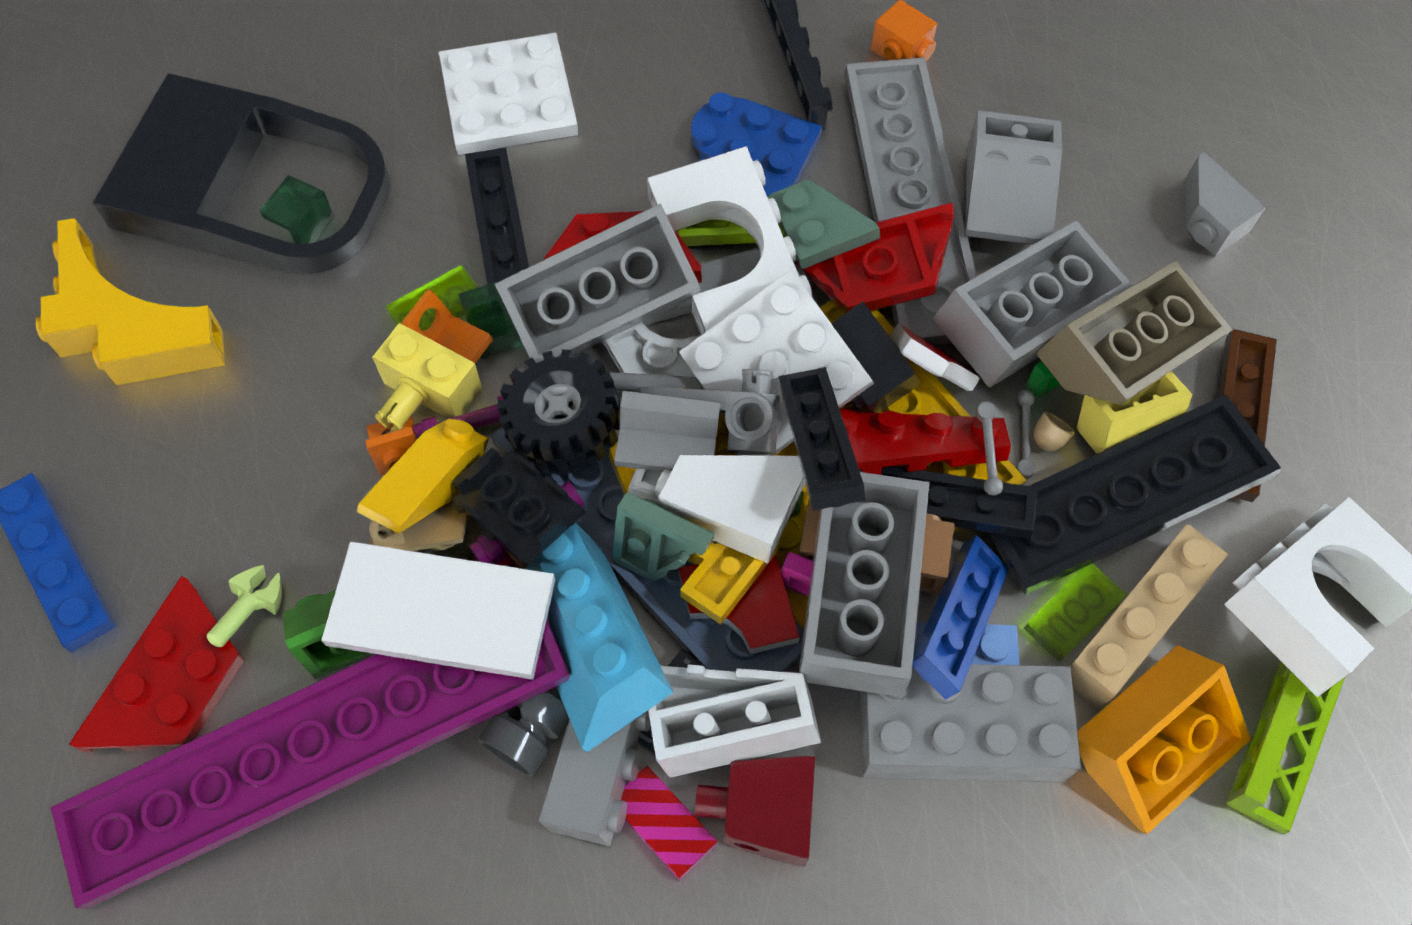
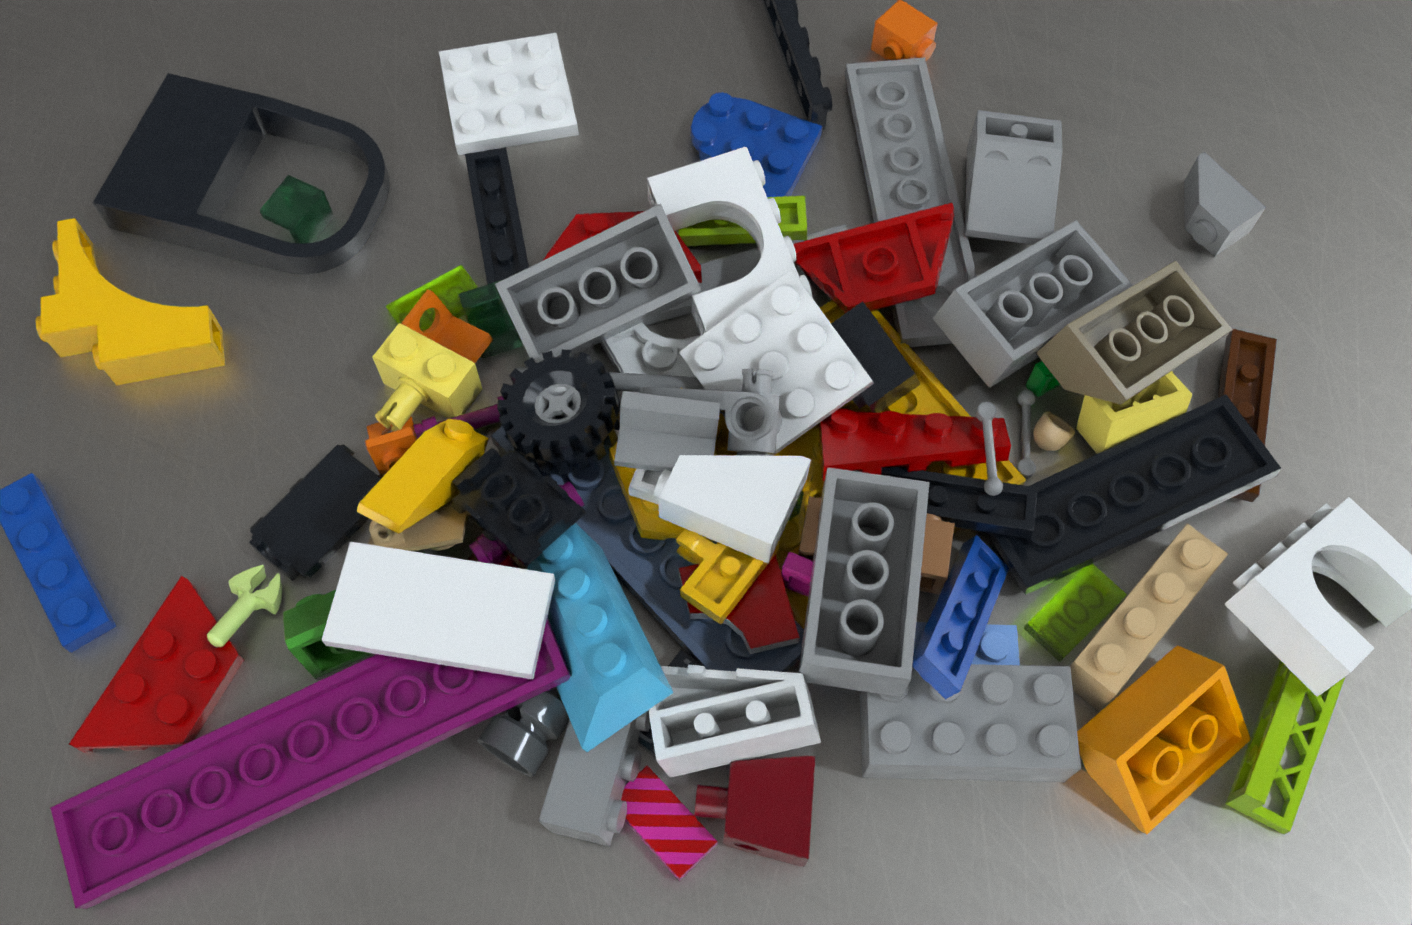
sand green wing [612,492,715,582] -> none
sand green wing [769,179,880,269] -> none
black plate [779,367,866,511] -> none
white tile [890,323,980,391] -> none
none -> black piece [249,444,384,581]

